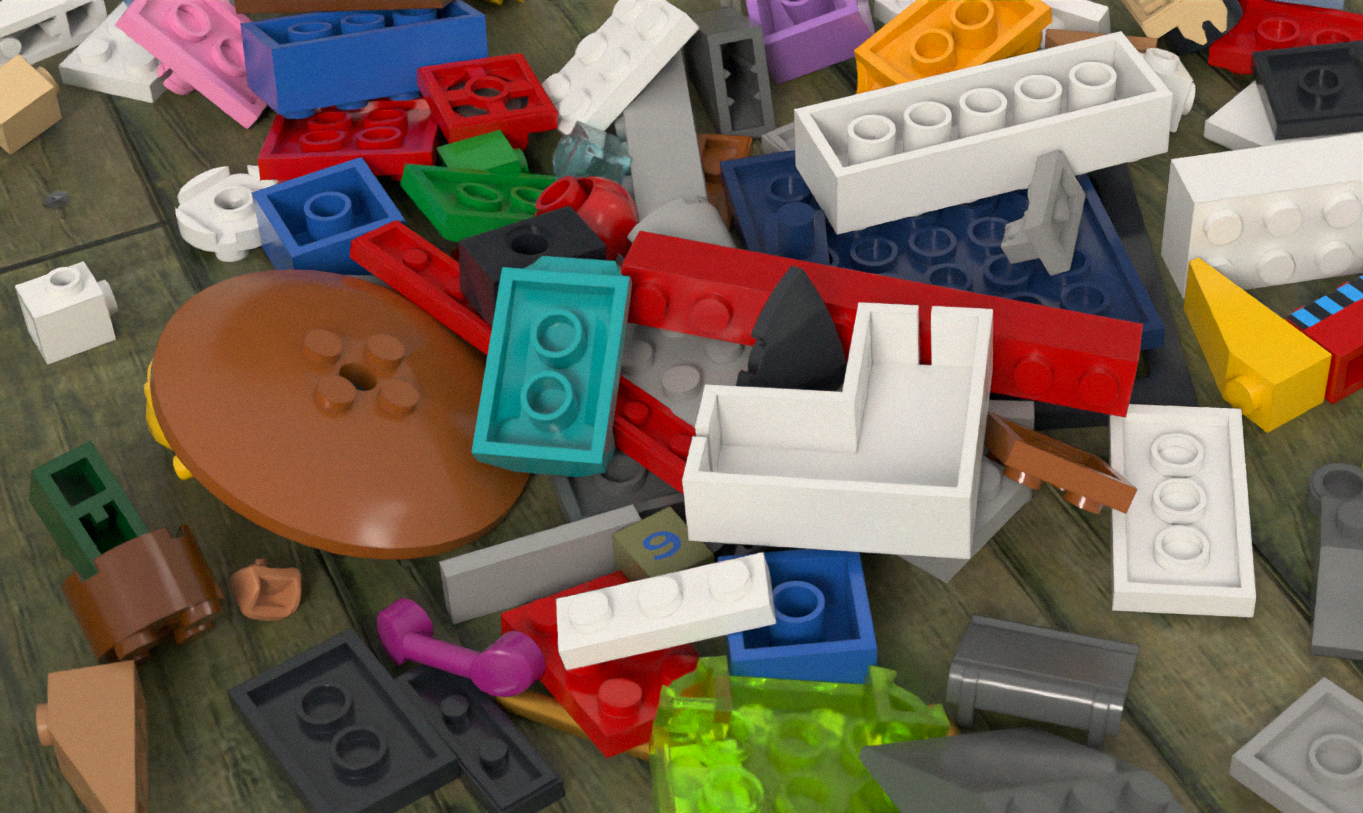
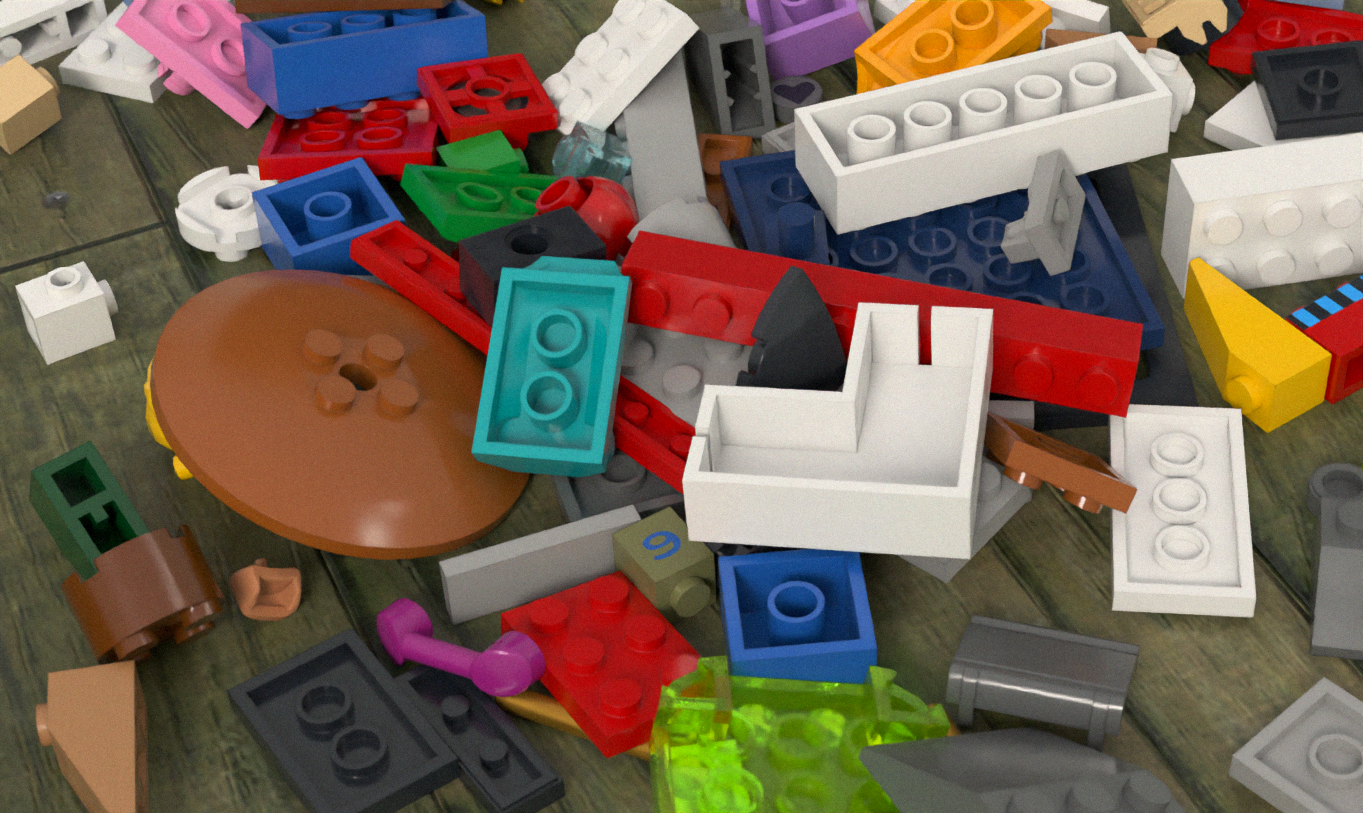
white plate [556,552,776,670] -> none
none -> dark grey tile [770,76,823,124]

